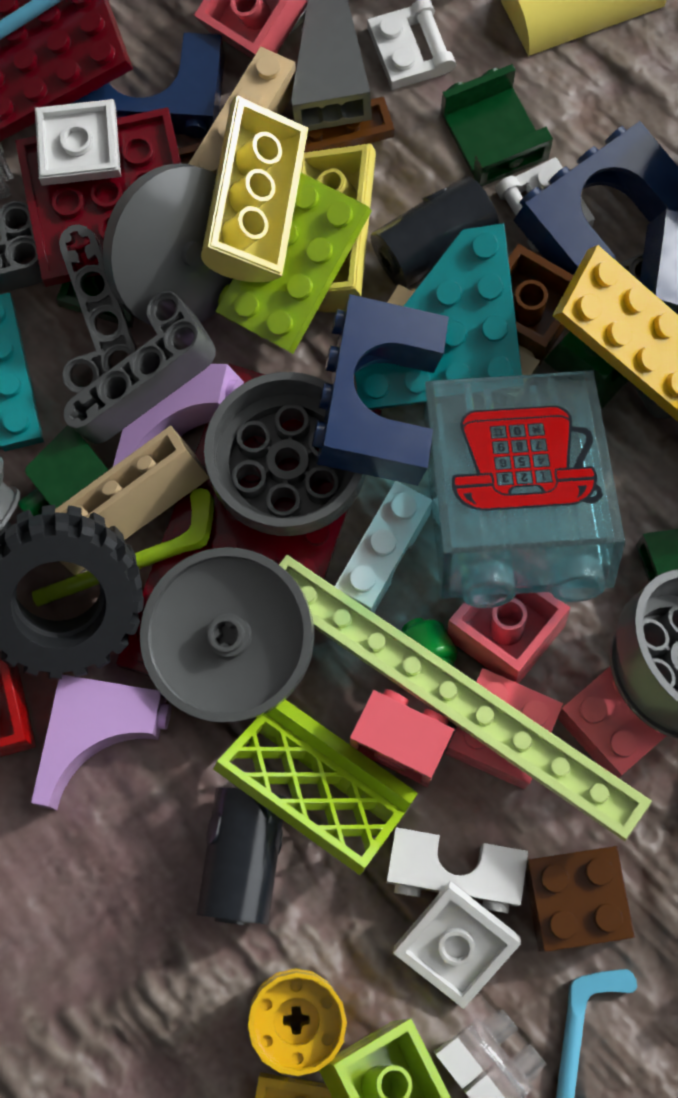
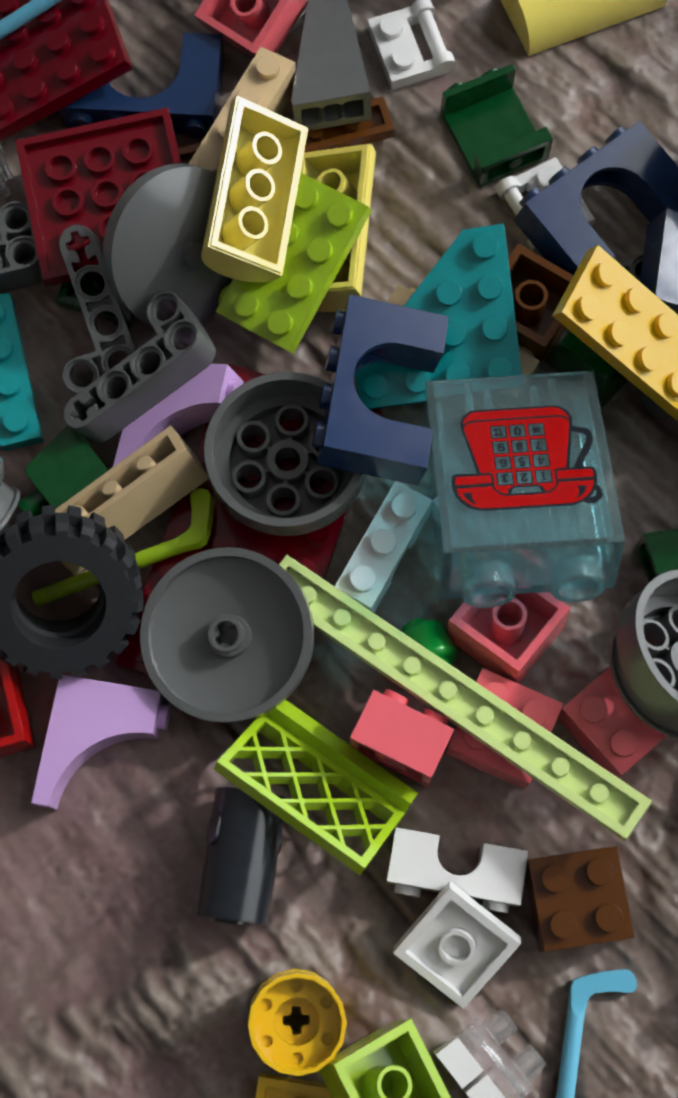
white plate [35,99,121,186] -> none
black piece [370,176,499,288] -> none

